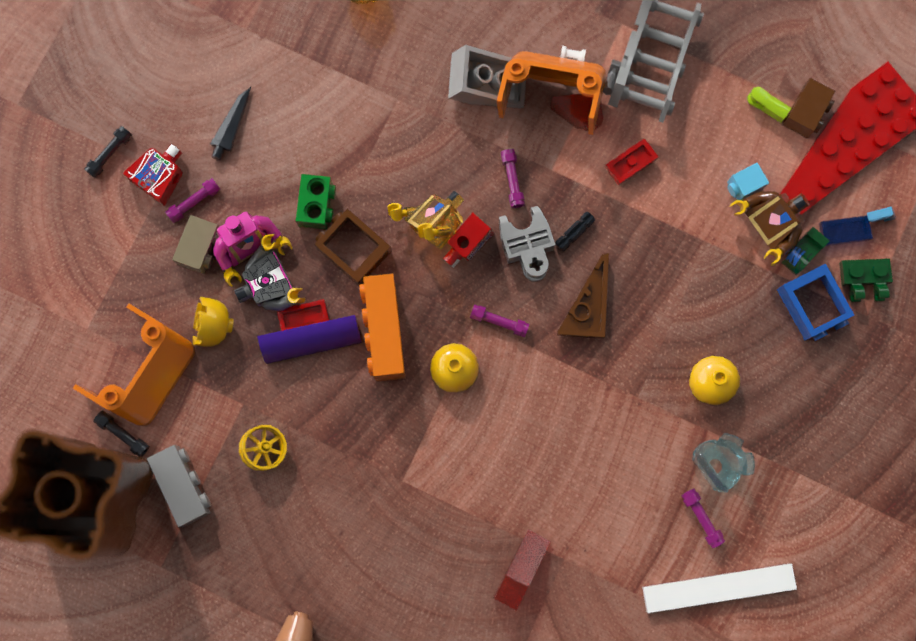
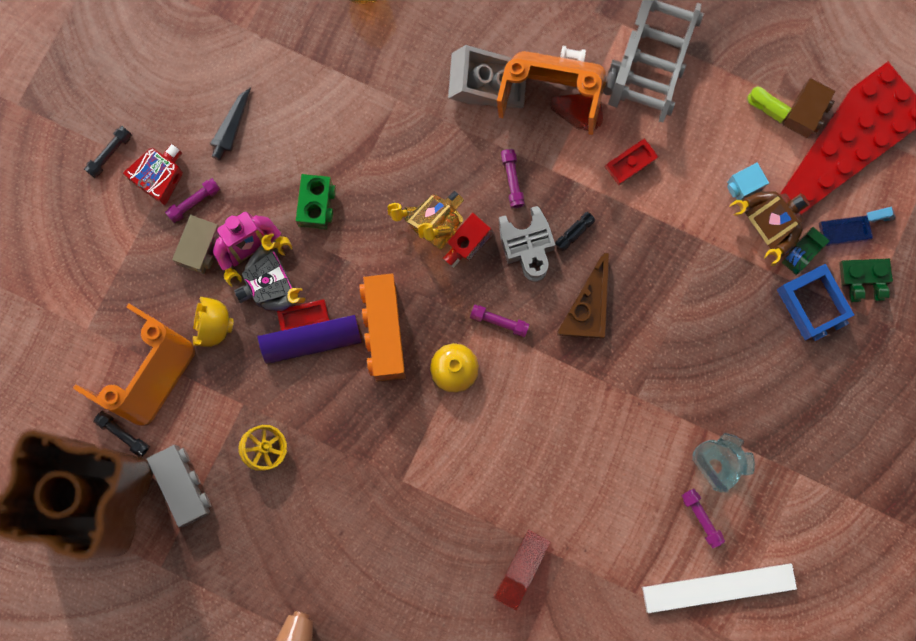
reddish brown window [314,209,392,287] -> none
yellow cylinder [689,356,740,405] -> none

